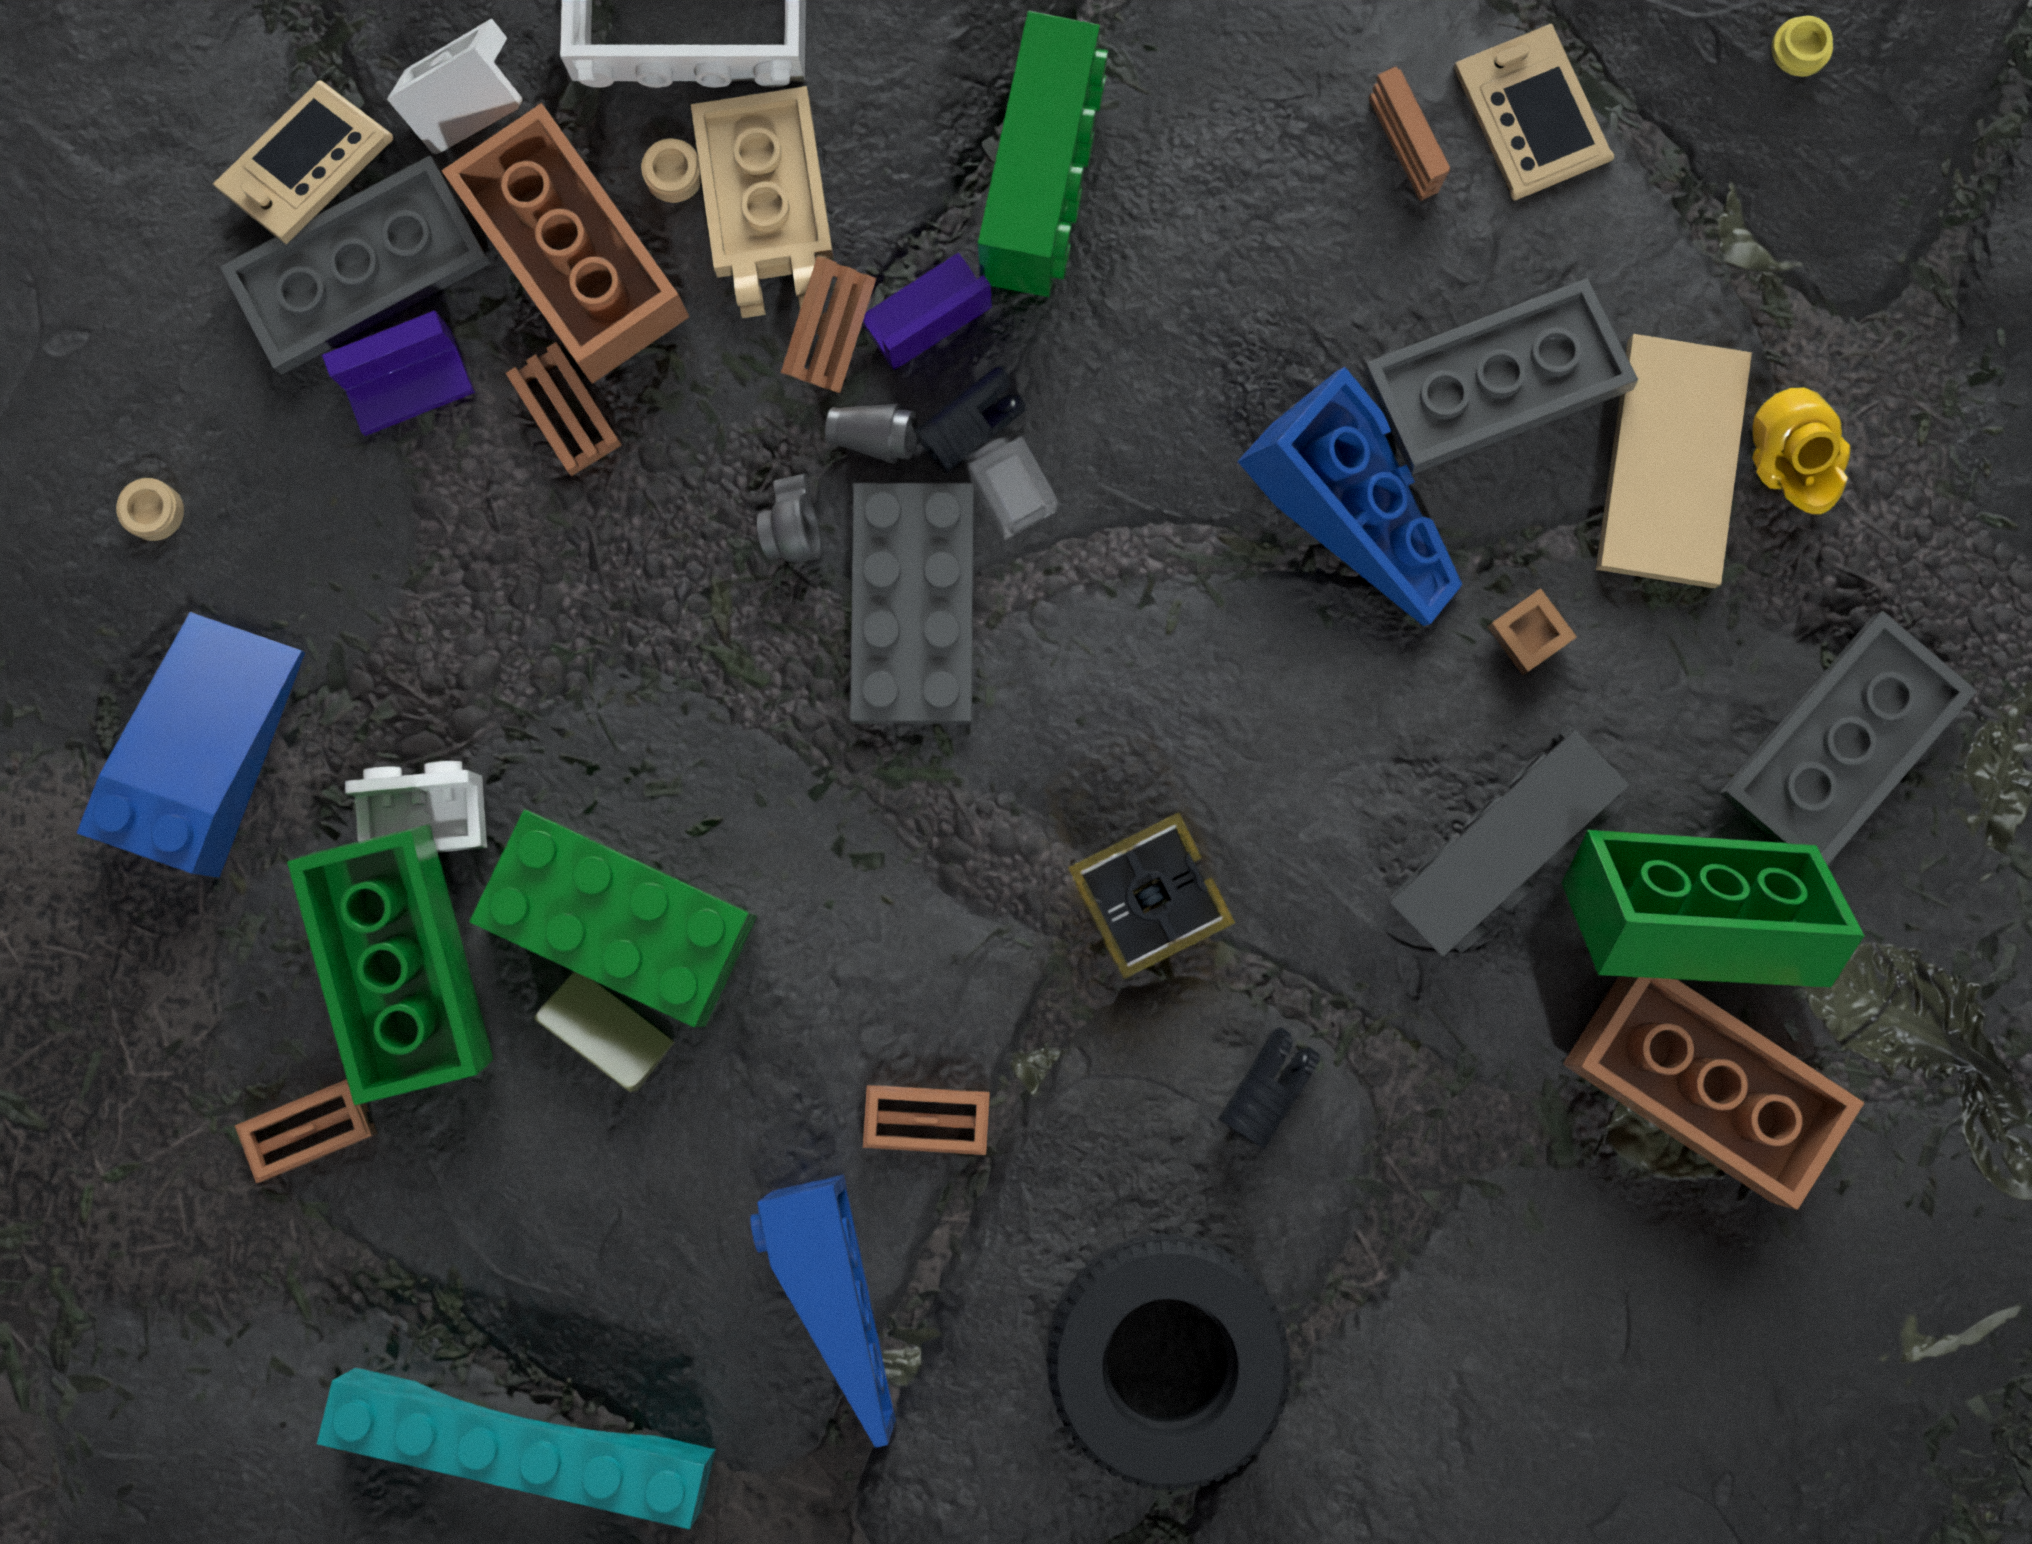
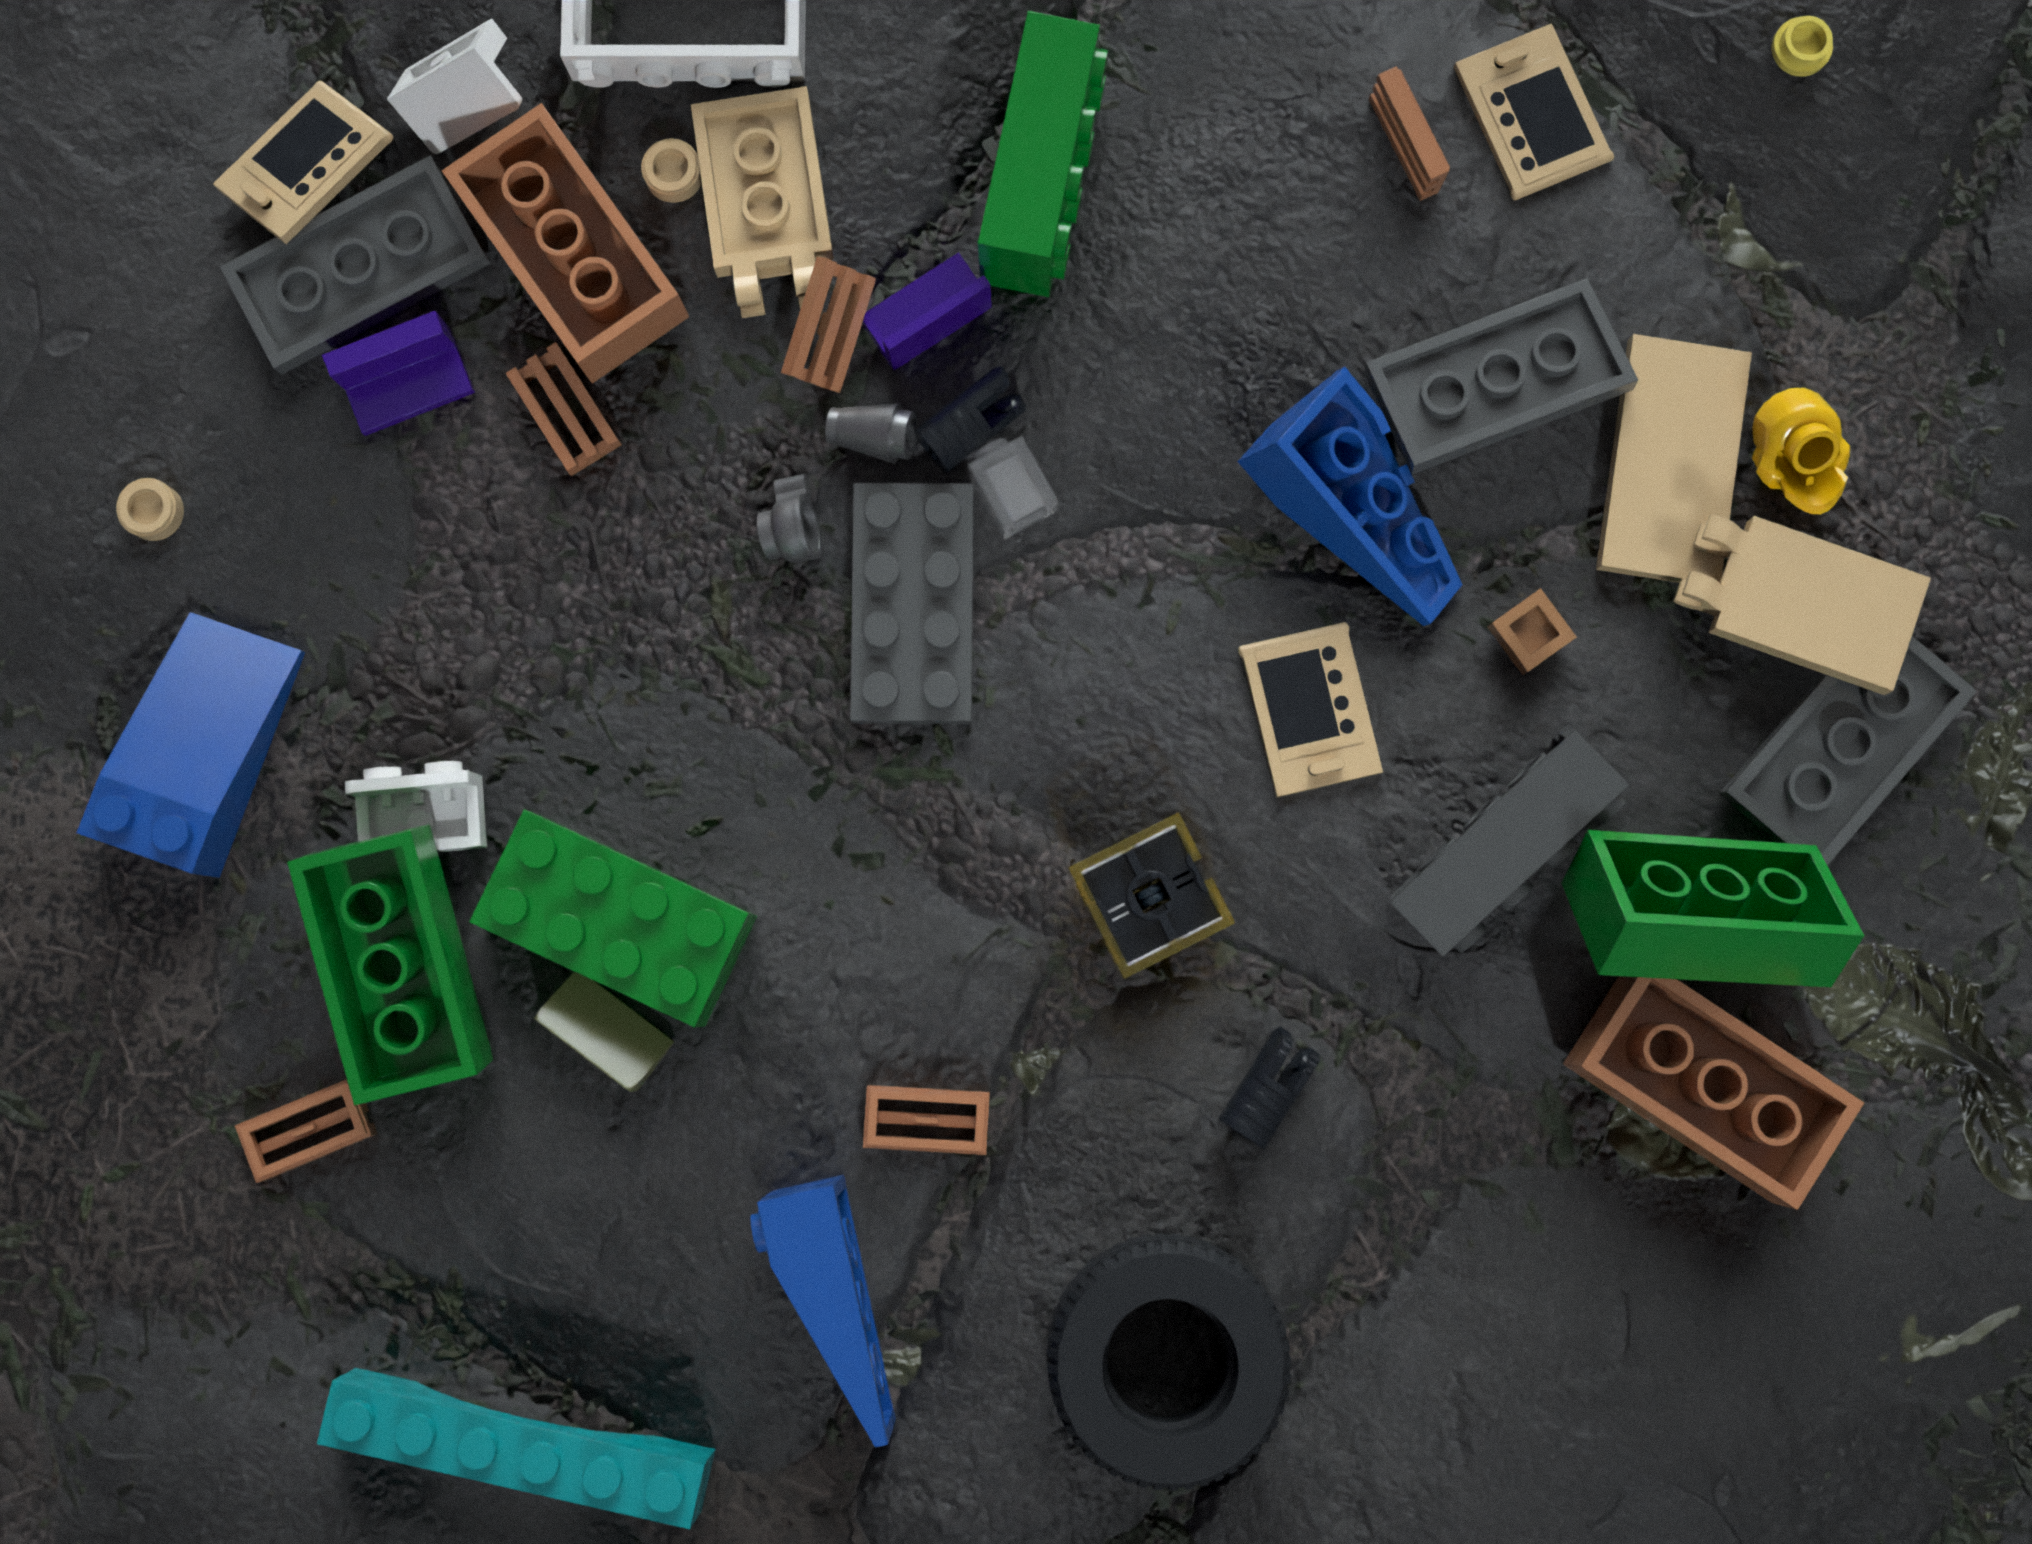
none -> tan container [1238,622,1383,798]
none -> tan tile [1673,515,1931,695]

